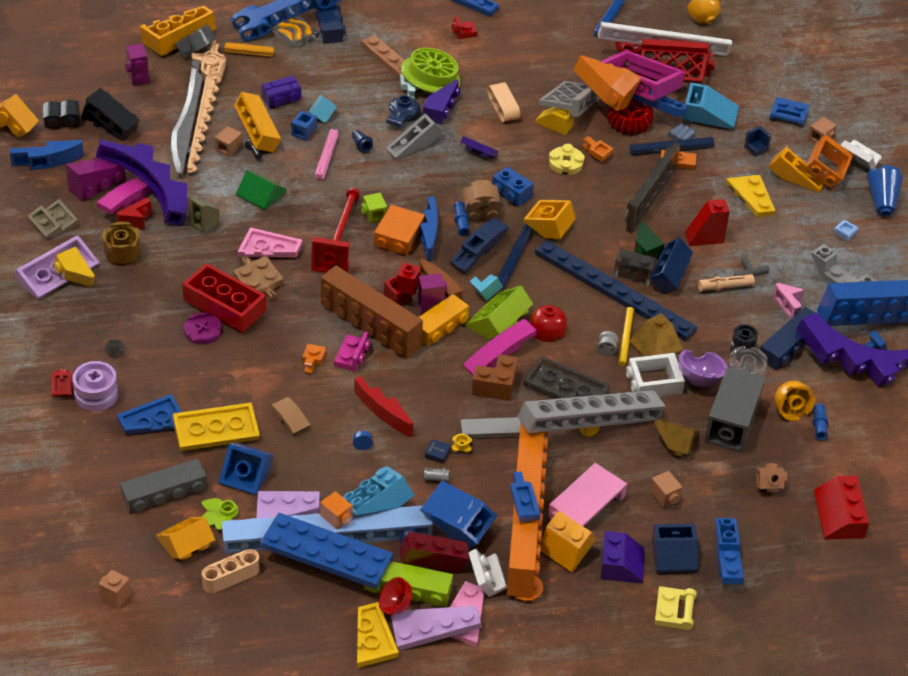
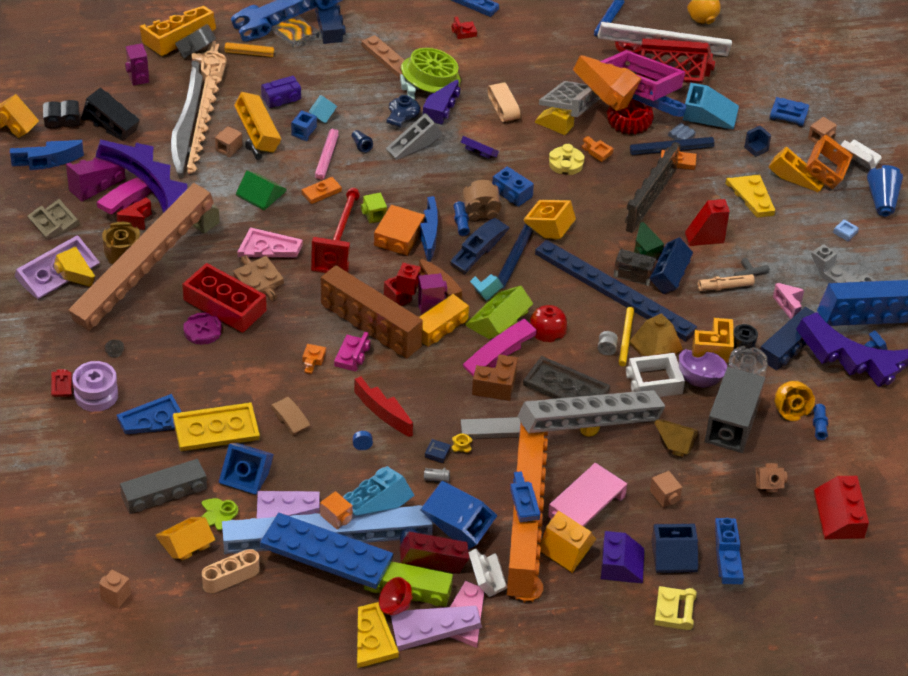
none -> nougat brick [69,183,214,331]
none -> orange plate [302,177,342,204]
none -> light orange brick [692,318,734,363]

